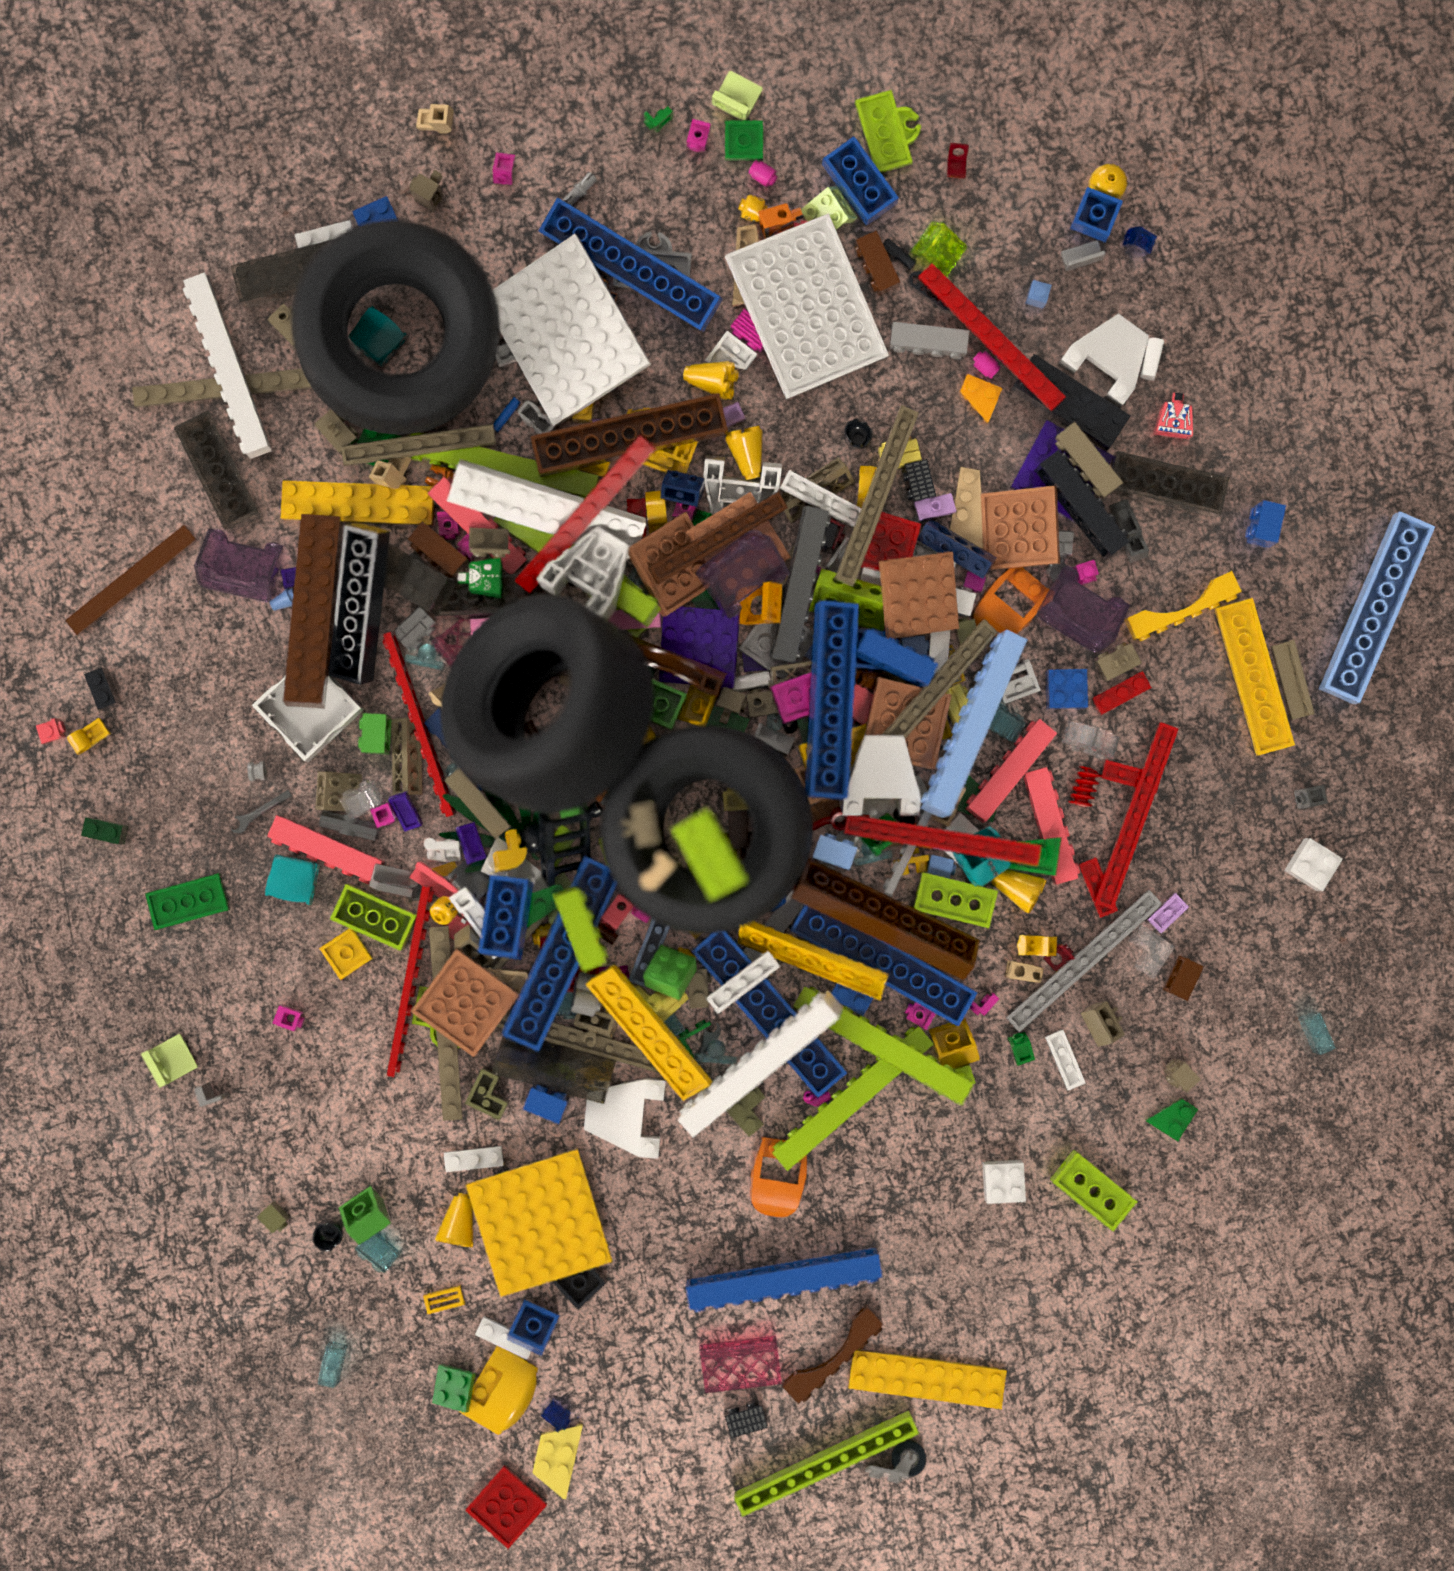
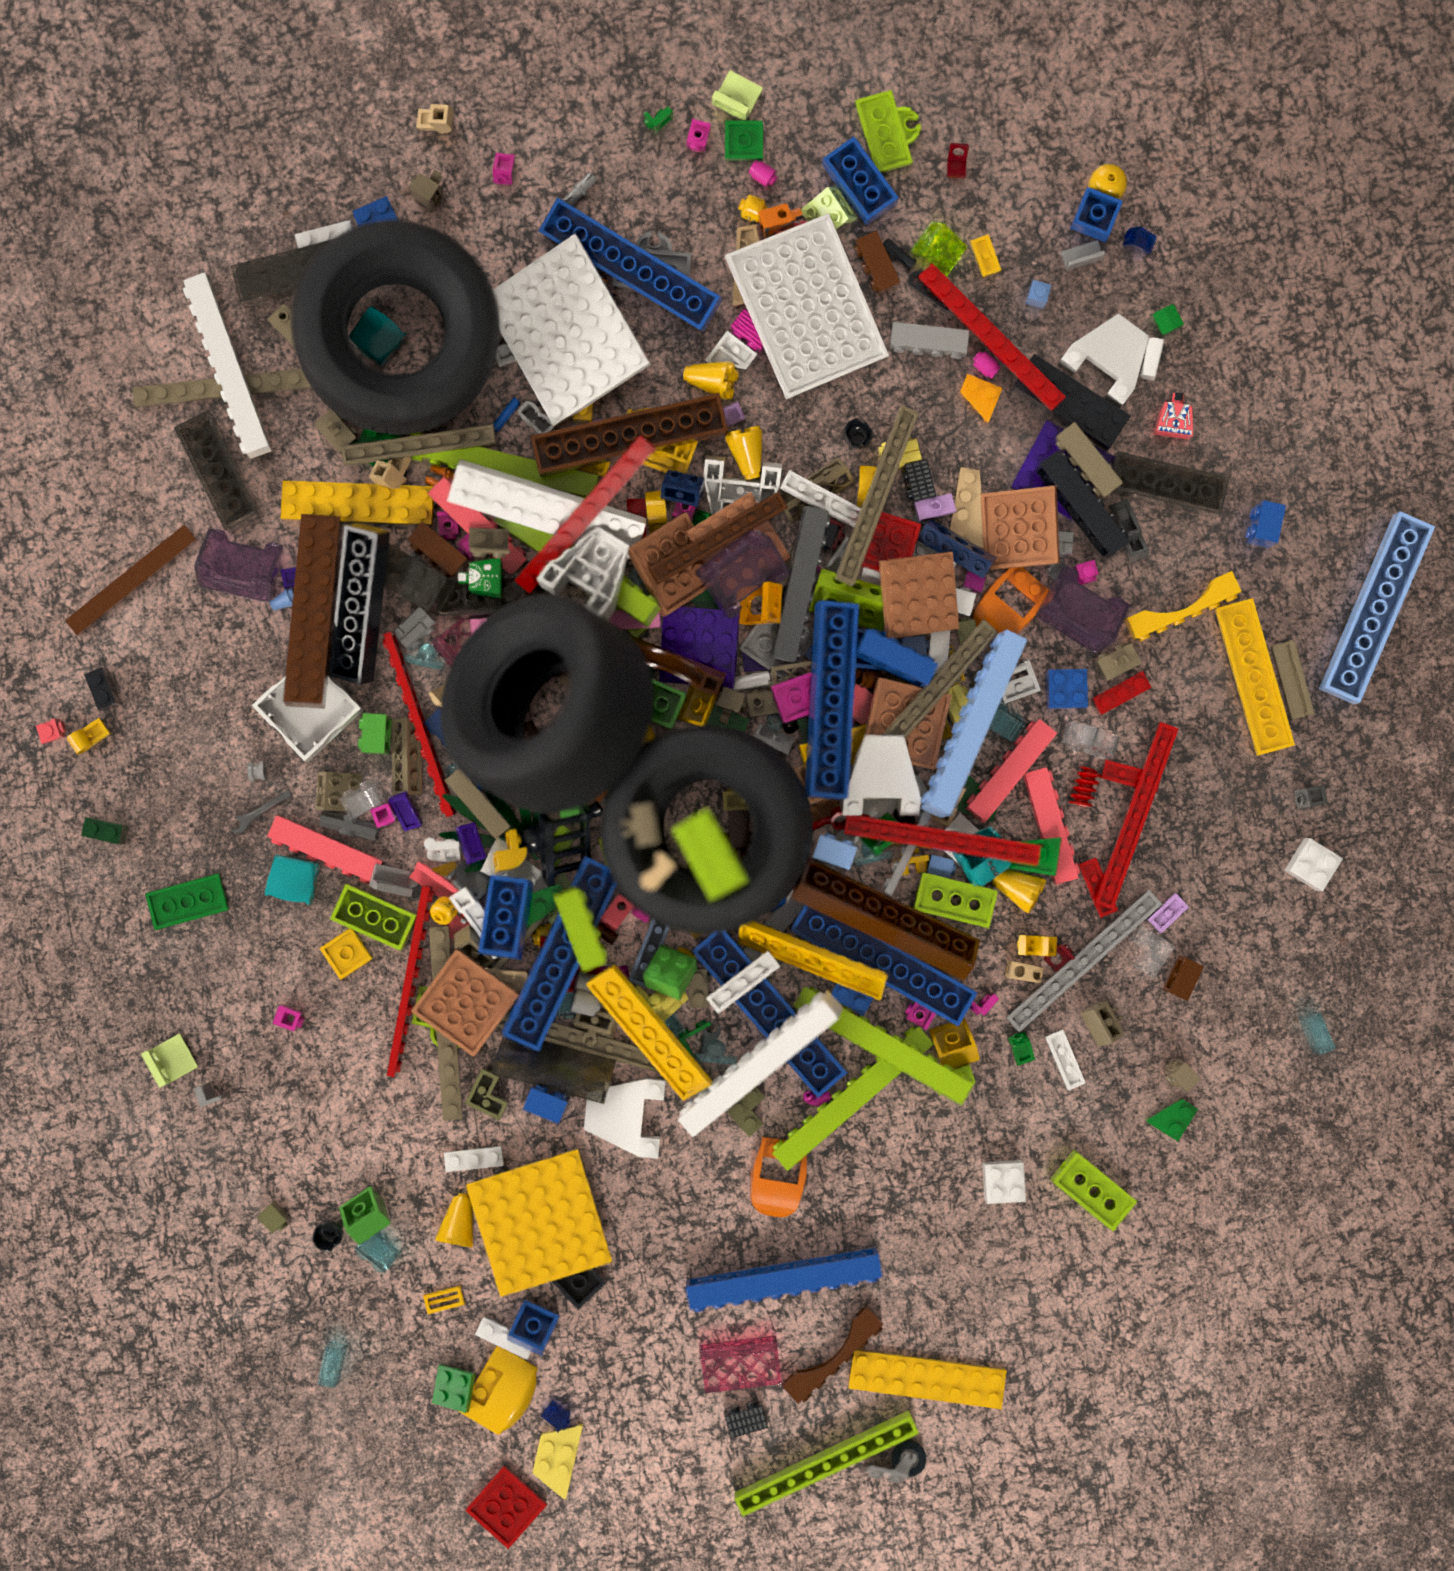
none -> yellow plate [970,234,1001,278]
none -> green piece [1152,303,1184,336]

